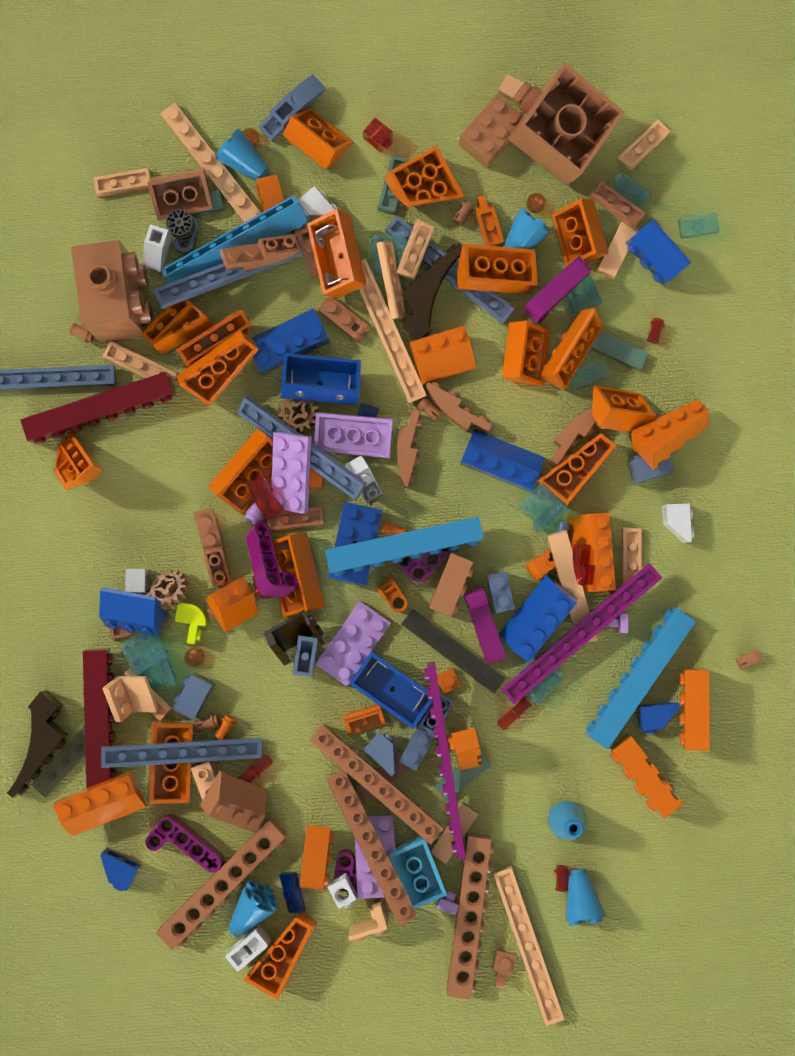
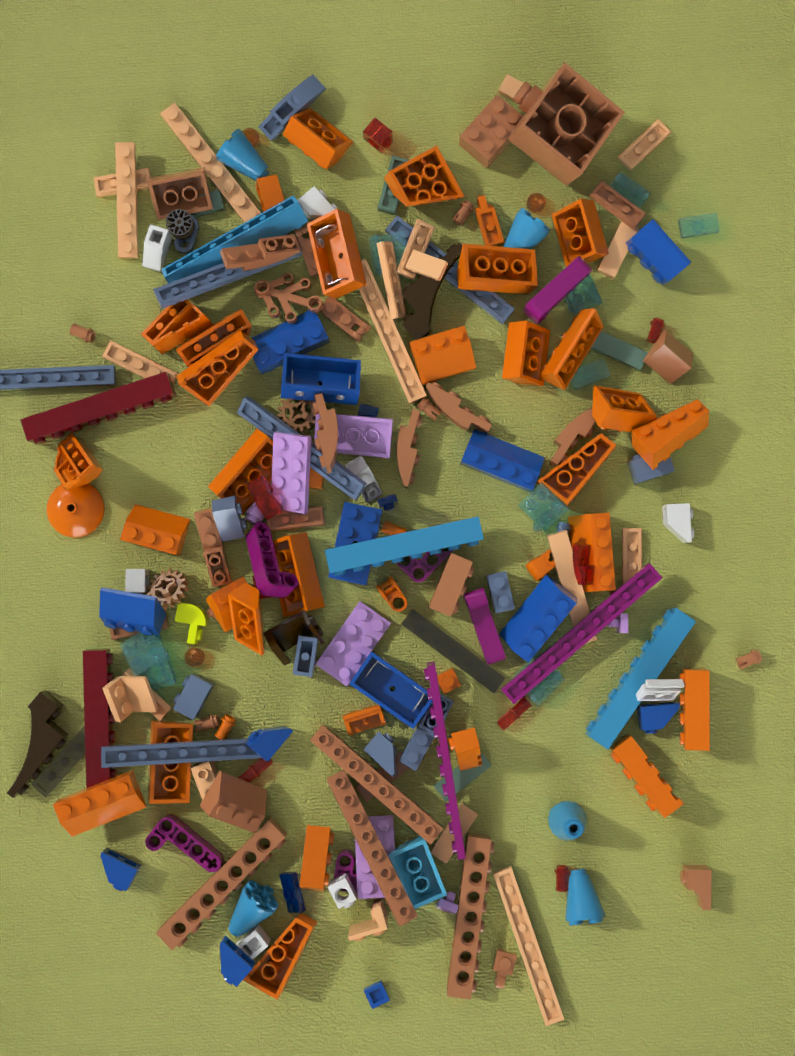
nougat brick [71,240,154,343] -> none
none -> orange dish [47,484,105,538]
none -> light nougat plate [115,142,139,258]
none -> orange slope [120,504,191,556]
none -> sand blue brick [212,496,247,542]
none -> blue slope [220,935,255,987]
none -> orange slope [228,583,265,656]
none -> blue slope [246,726,293,762]
none -> nougat plant [254,273,323,324]
none -> nougat slope [312,393,339,474]
none -> blue plate [364,980,390,1009]
none -> clear blue plate [377,494,398,511]
none -> light nougat tile [405,250,448,281]
none -> white plate [636,679,685,701]
none -> nougat slope [643,330,693,384]
none -> nougat arch [680,865,712,910]

